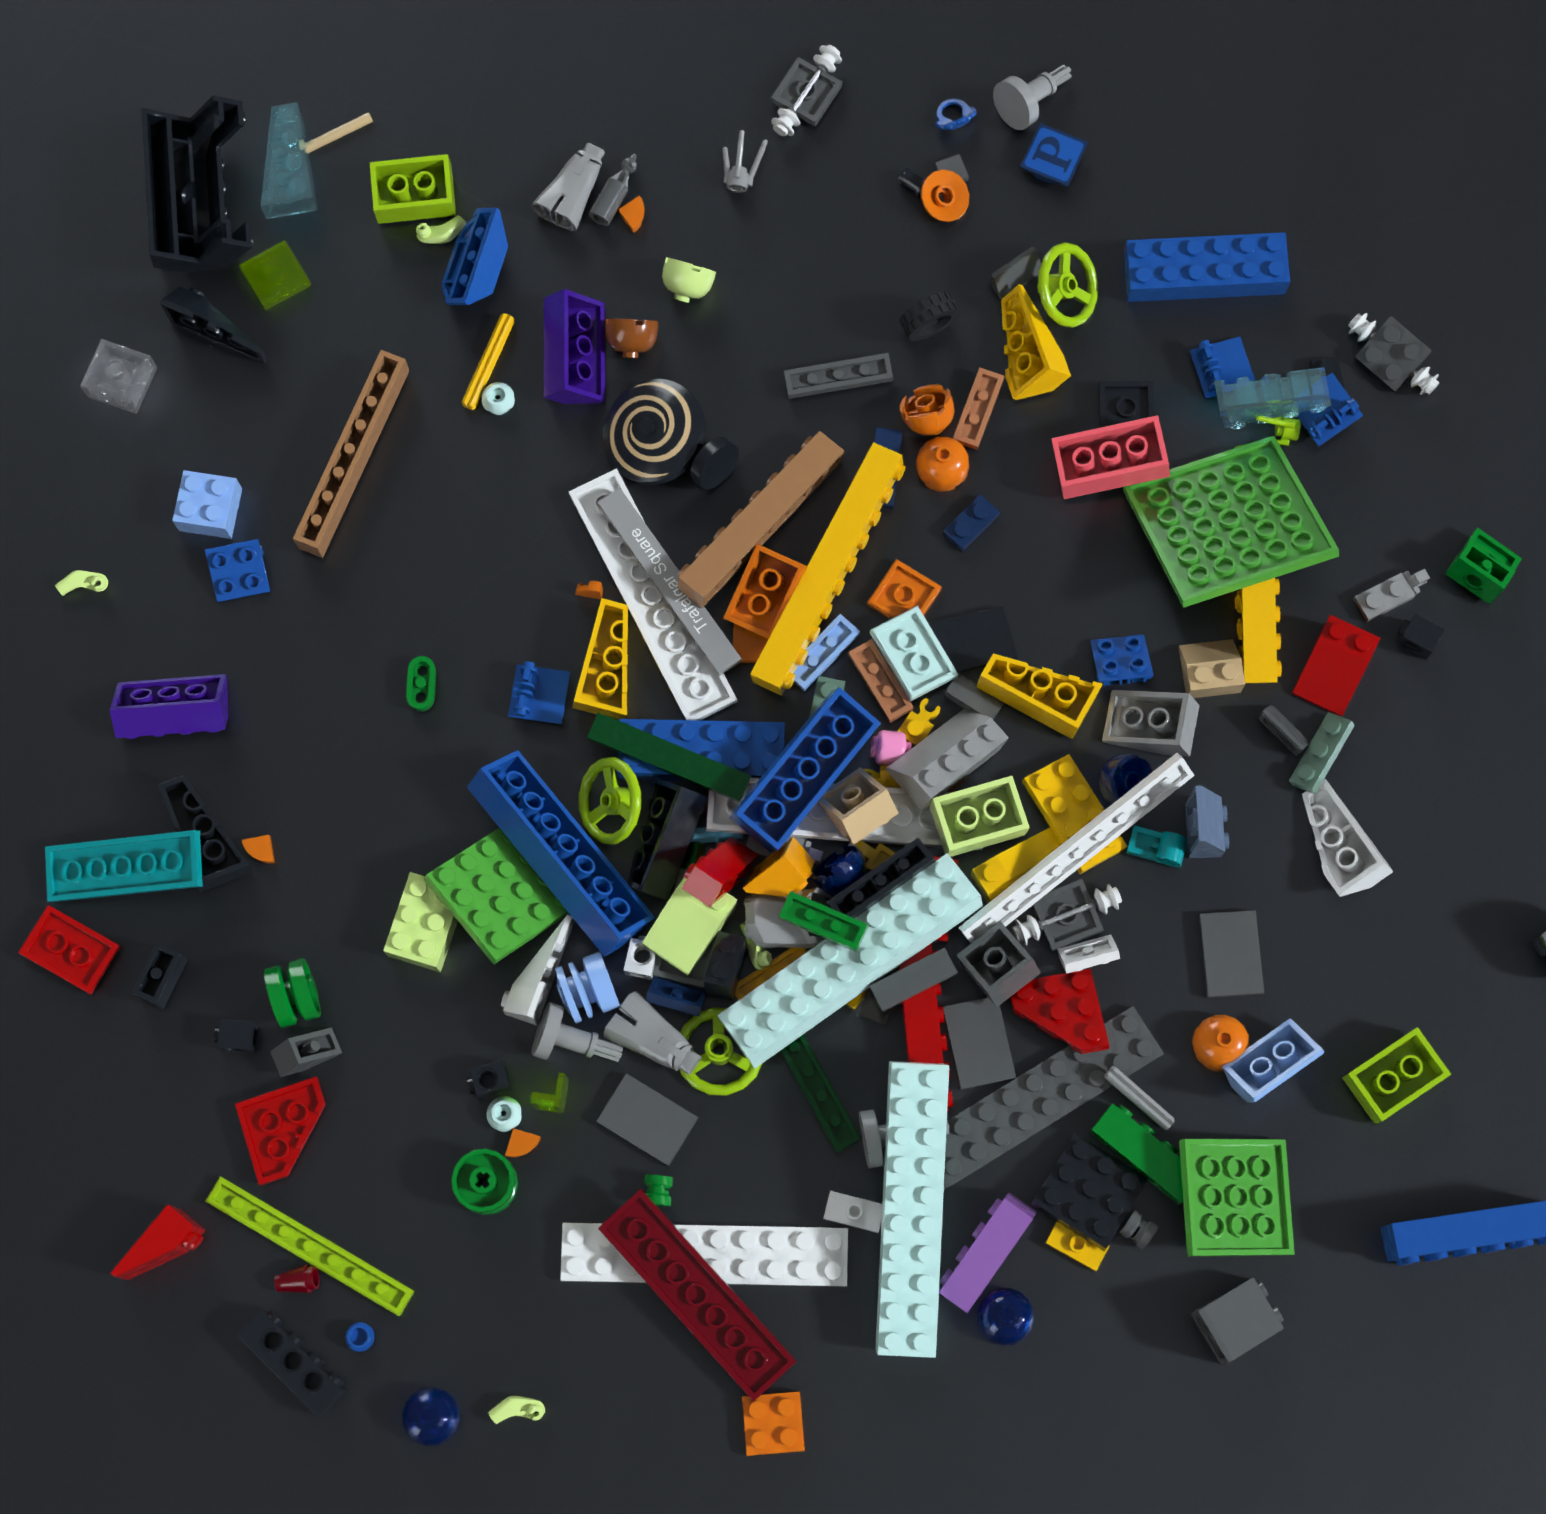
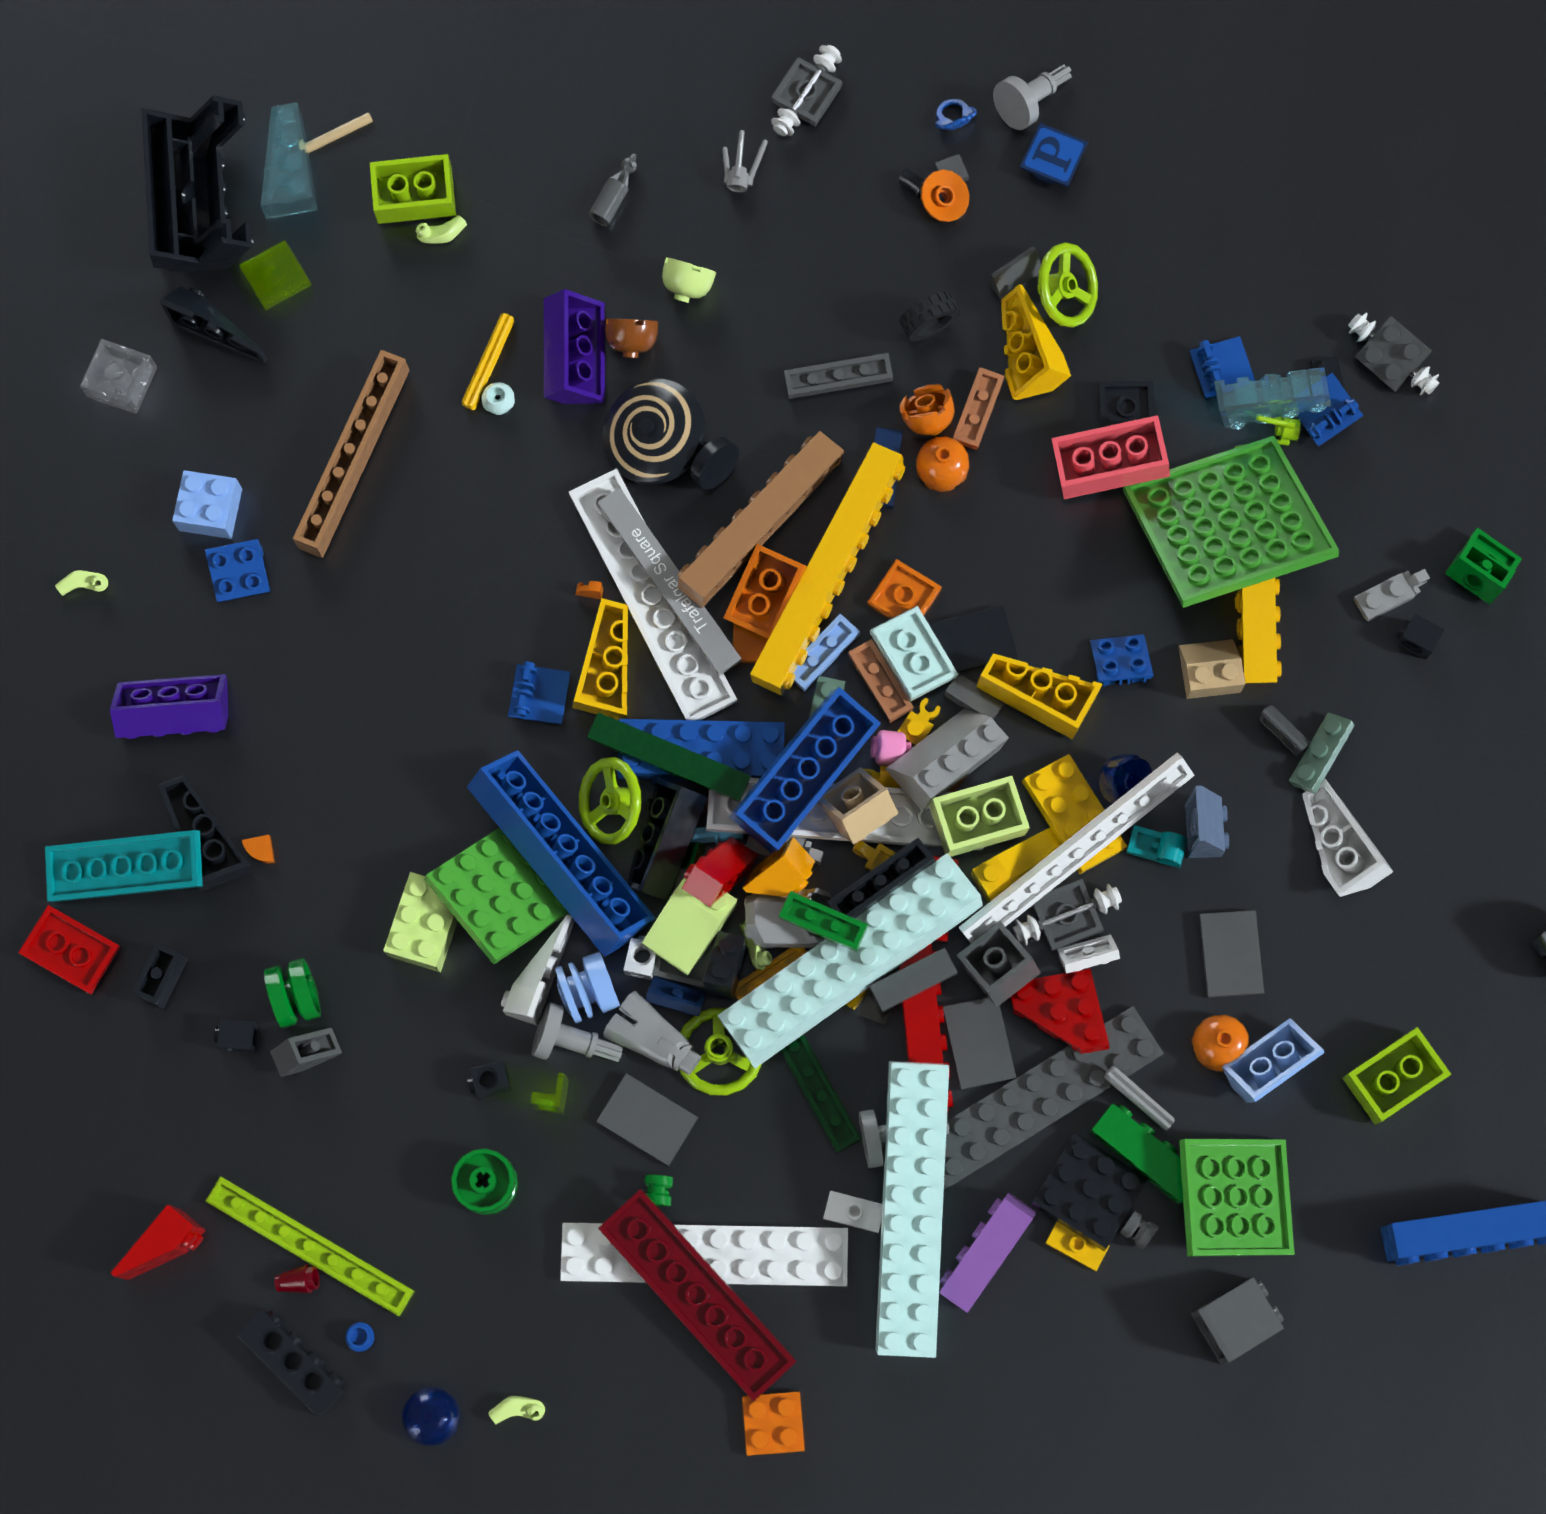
red plate [235,1077,326,1186] -> none
green plate [406,656,436,711] -> none
blue wedge [441,208,508,305] -> none
light aqua plate [487,1096,521,1132] -> none
orange tile [505,1128,541,1158] -> none
light grey piece [531,143,605,232] -> none
orange tile [618,195,644,233] -> none
clear blue cylinder [811,843,867,896] -> none
dark blue plate [943,494,1000,552] -> none
clear blue cylinder [977,1288,1035,1346] -> none
light grey slope [1102,690,1200,757] -> none
blue brick [1123,232,1290,302] -> none
red slope [1292,615,1380,717] -> none

